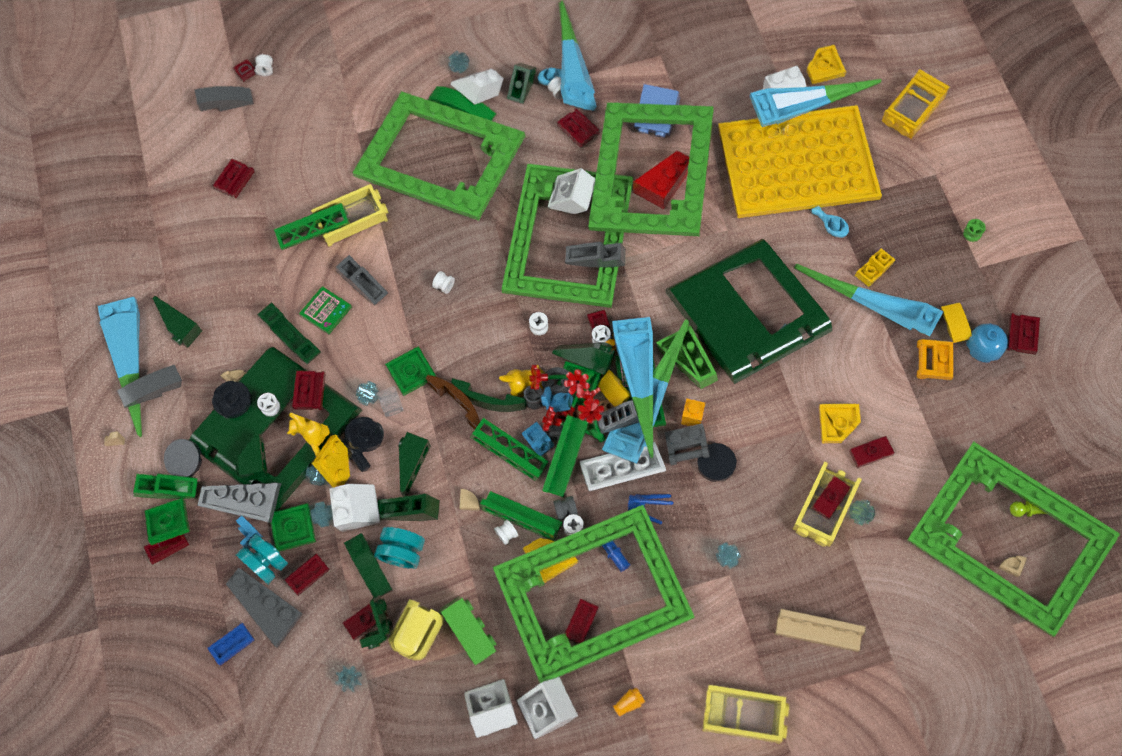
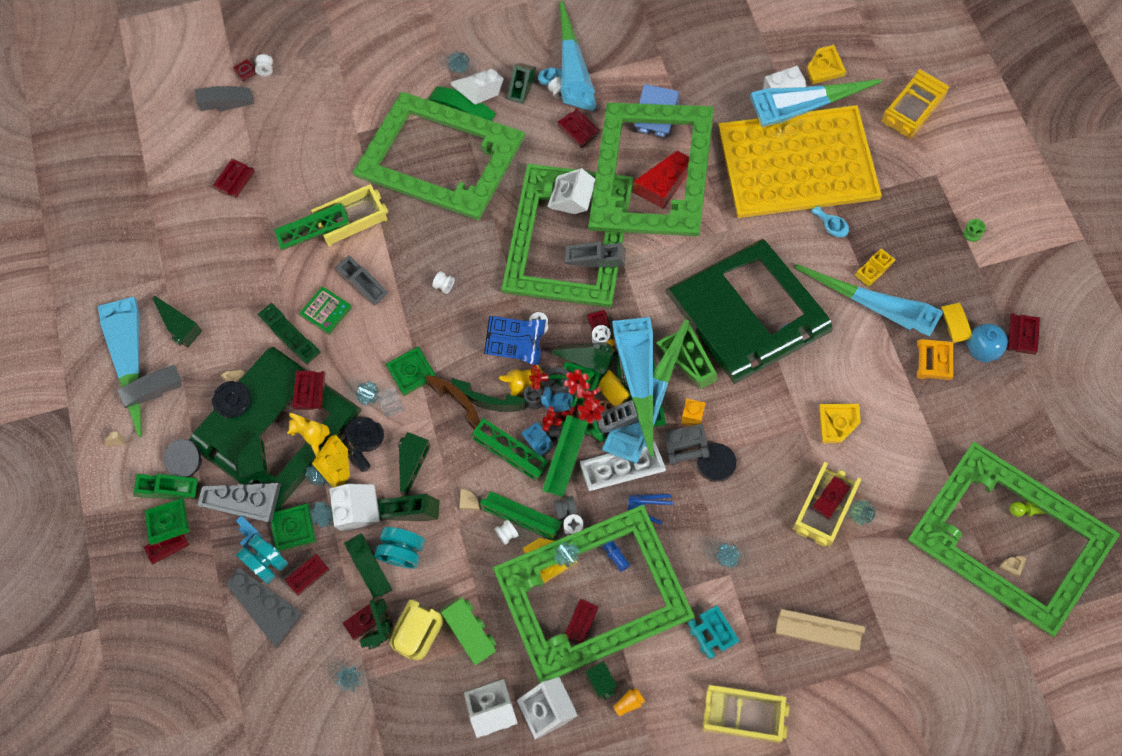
blue plate [208,623,255,666] -> none
white wheel [257,393,280,416] -> none
dark red plate [849,436,895,469] -> none
none -> blue piece [484,316,546,365]
none -> clear light blue gear [554,542,580,568]
none -> dark green slope [585,660,617,700]
none -> teal plate [687,605,740,660]

